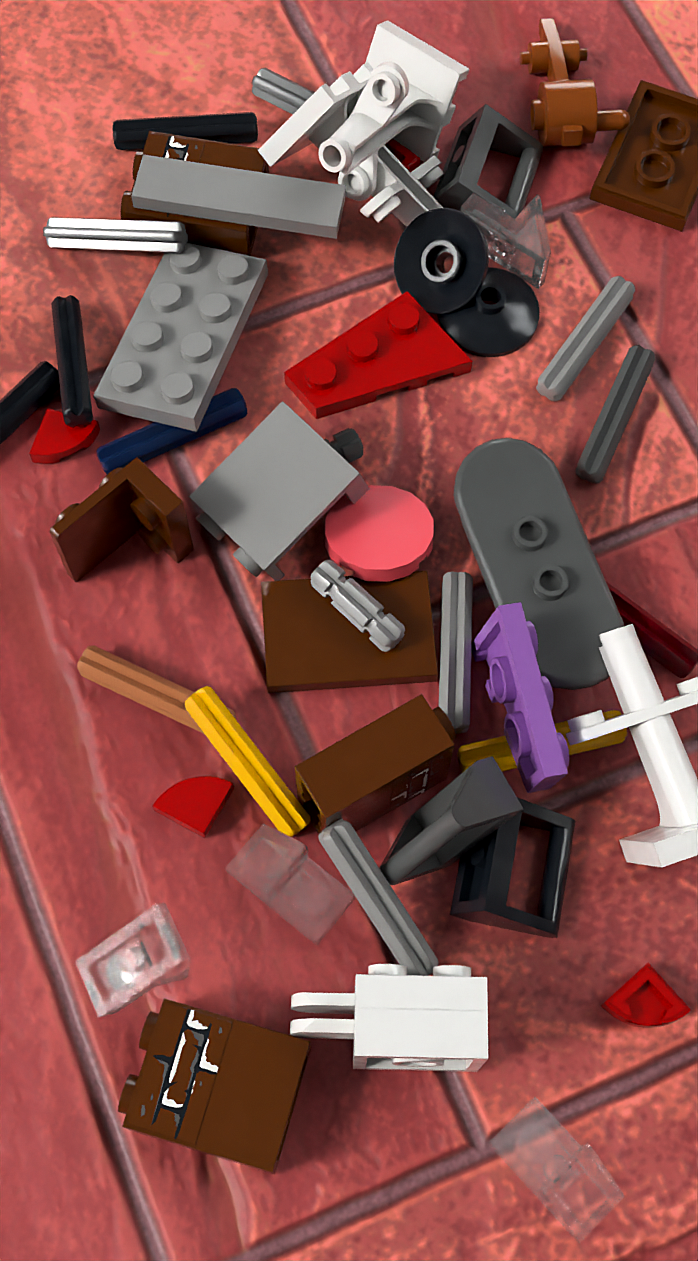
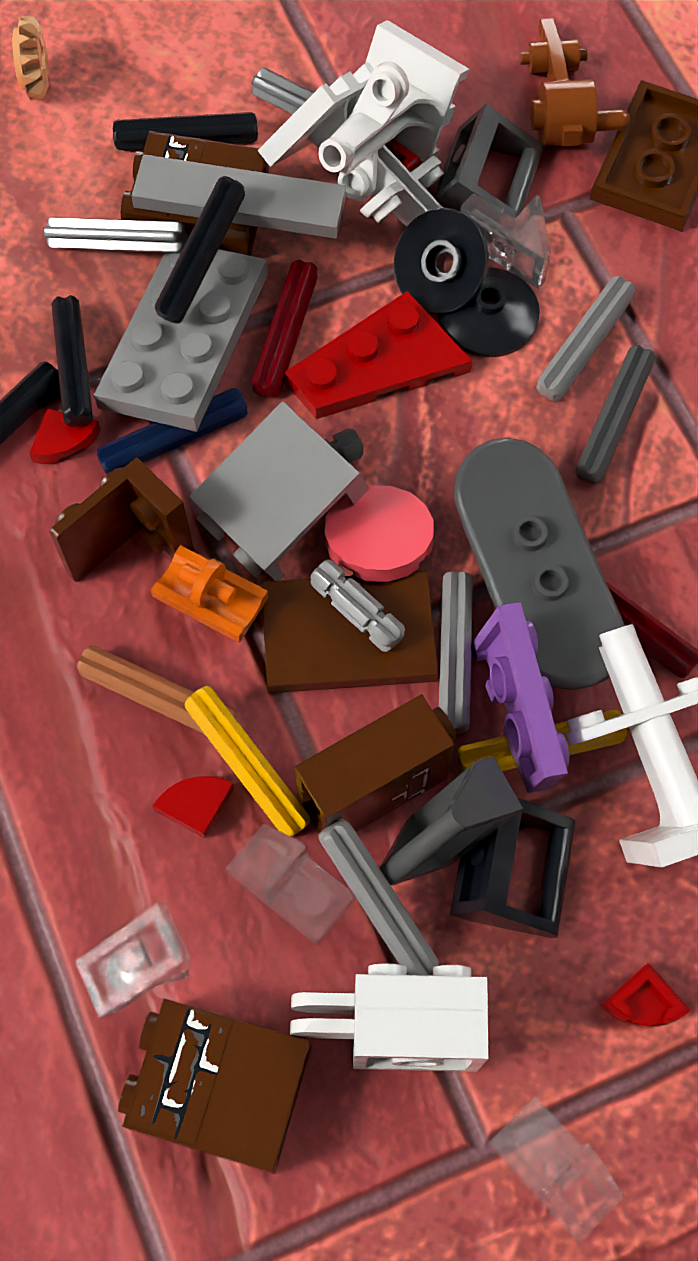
none -> light nougat gear [12,16,49,100]
none -> orange hips [151,545,268,643]
none -> black axle [155,176,245,324]
none -> dark red axle [252,259,318,399]

